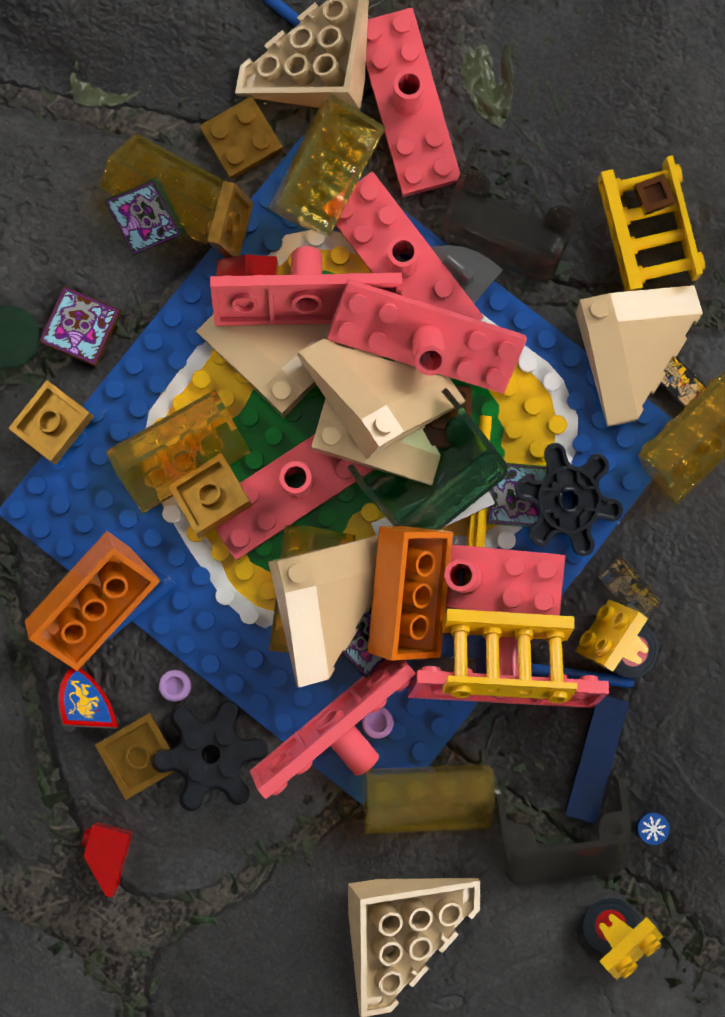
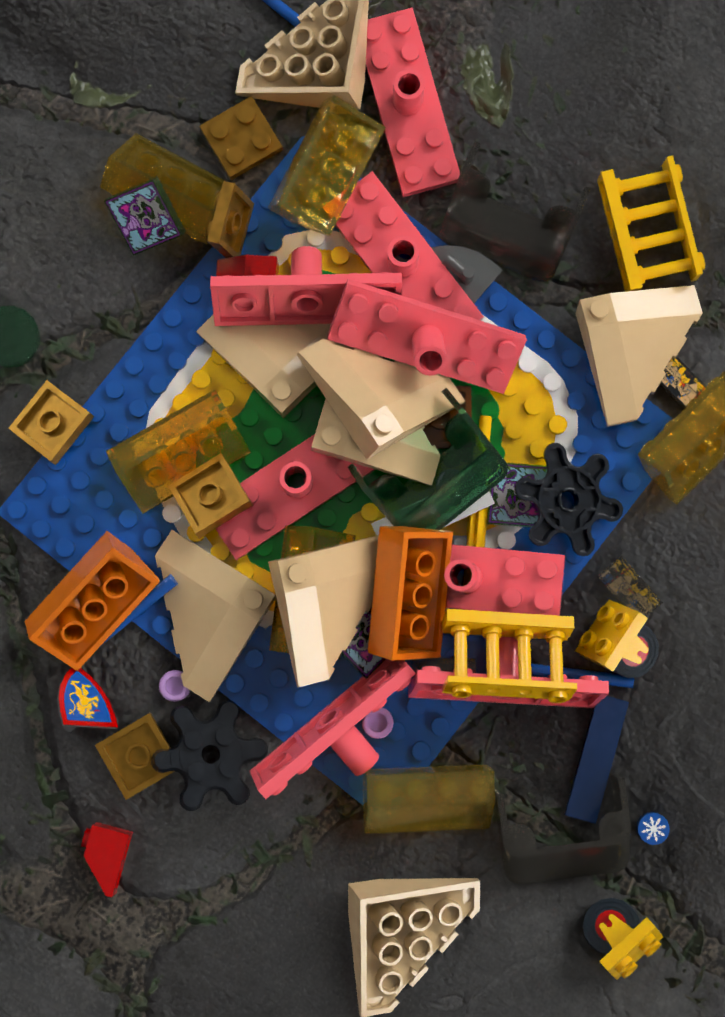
tile [39,286,121,367] -> none
reddish brown plate [633,174,675,216] -> none
none -> tan slope [155,530,276,702]

